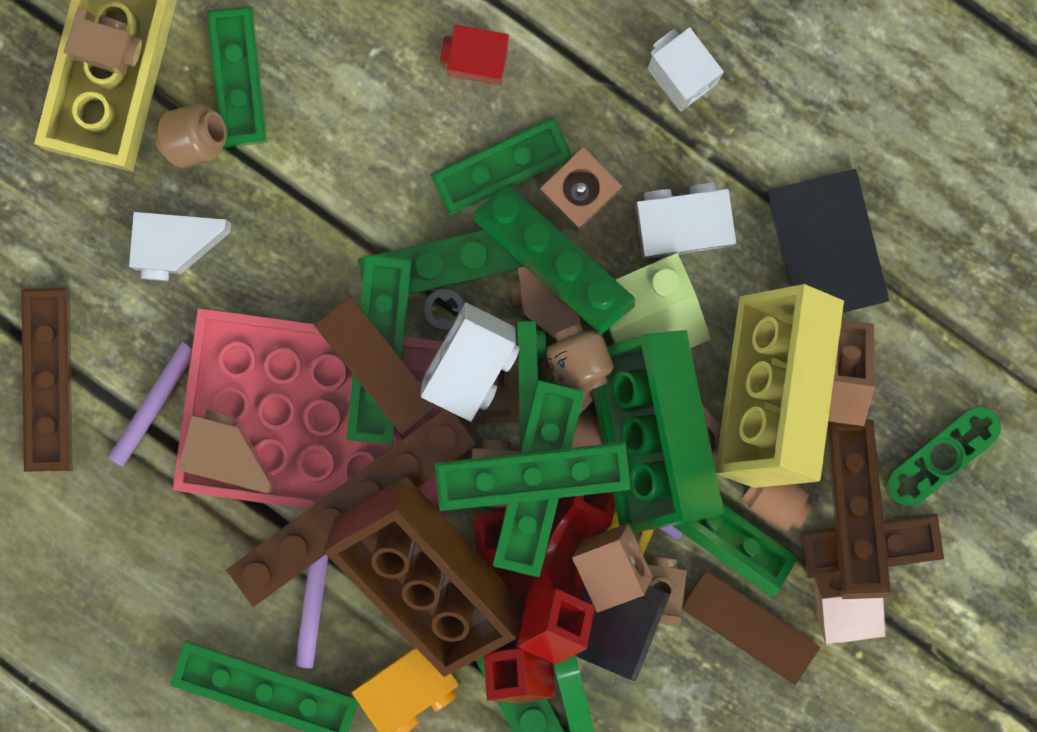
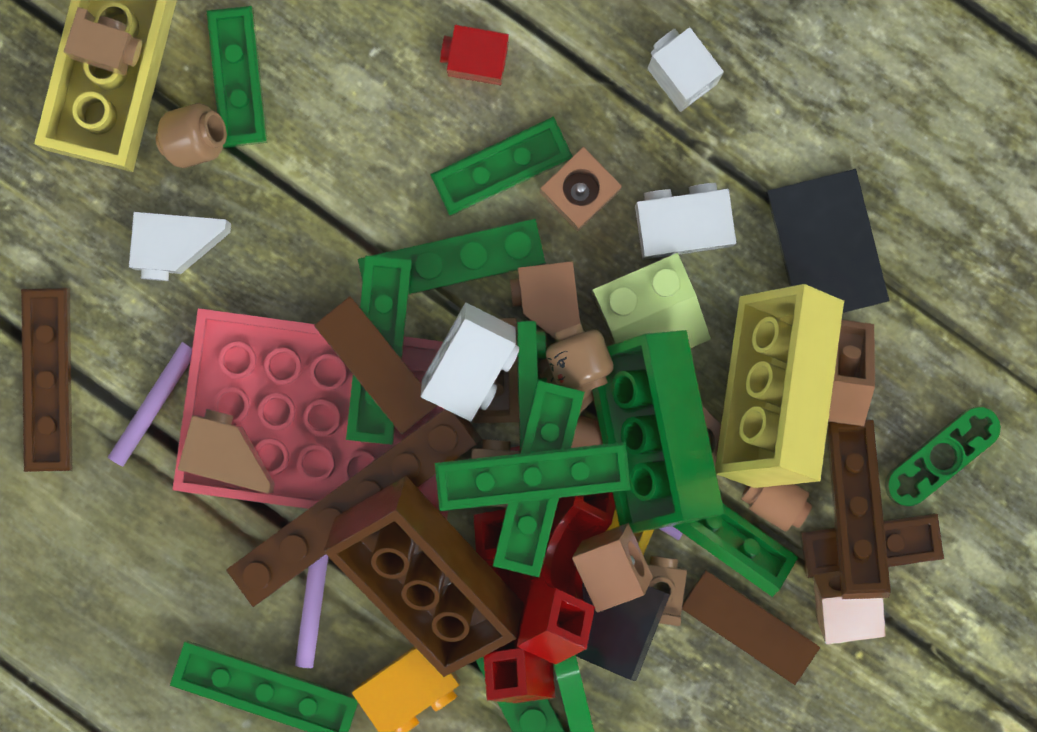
dark grey bush [424,289,464,331] -> none
green plate [473,185,635,335] -> none

